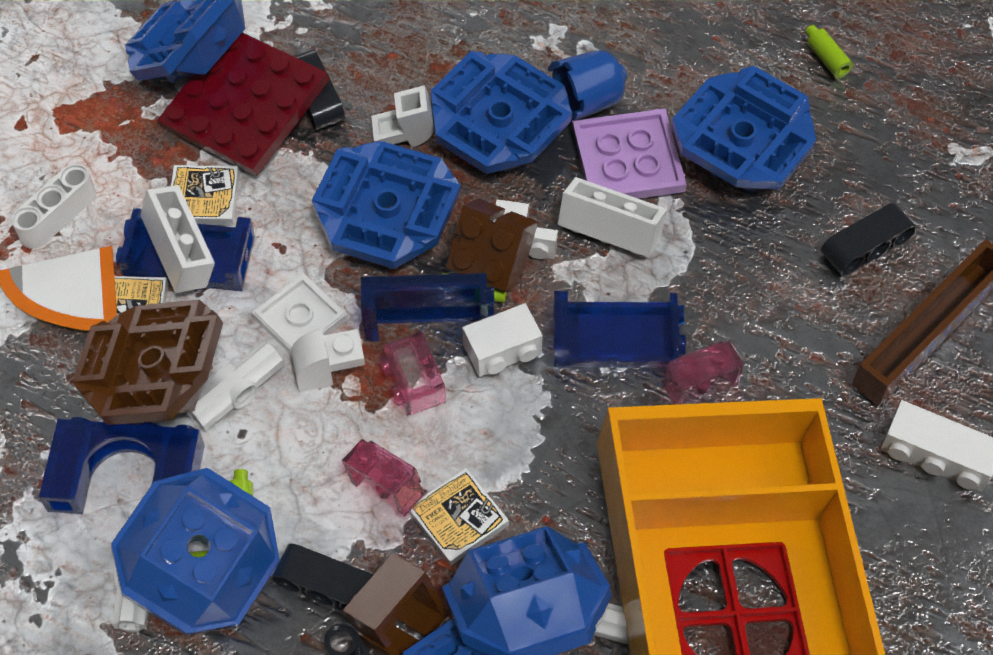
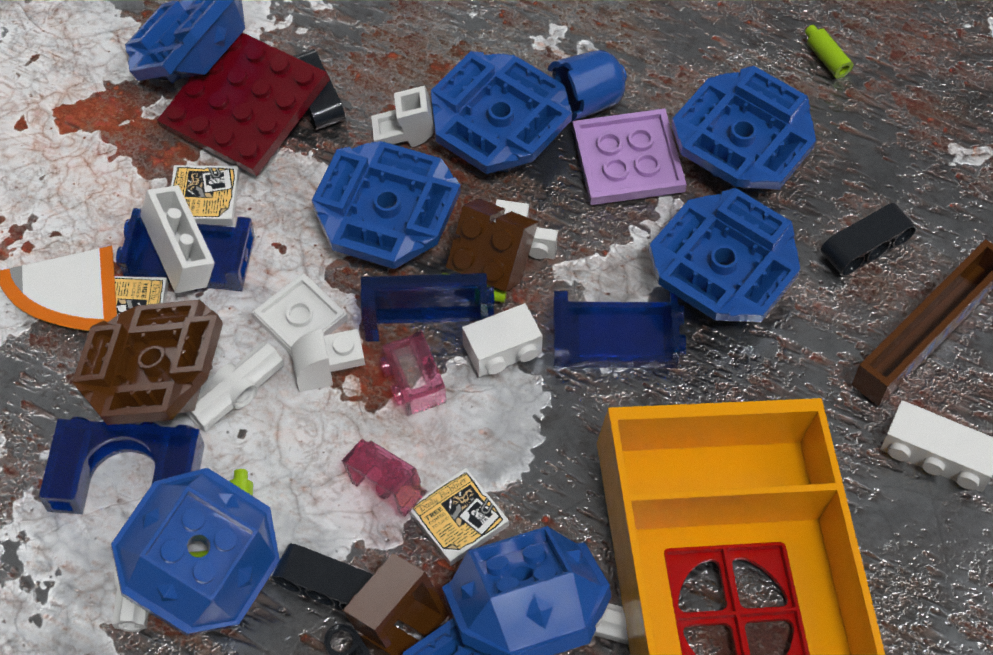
white beam [11,164,96,249] -> none
white brick [558,177,667,258] -> none
clear pink window [661,341,744,405] -> none
none -> blue piece [649,188,800,322]

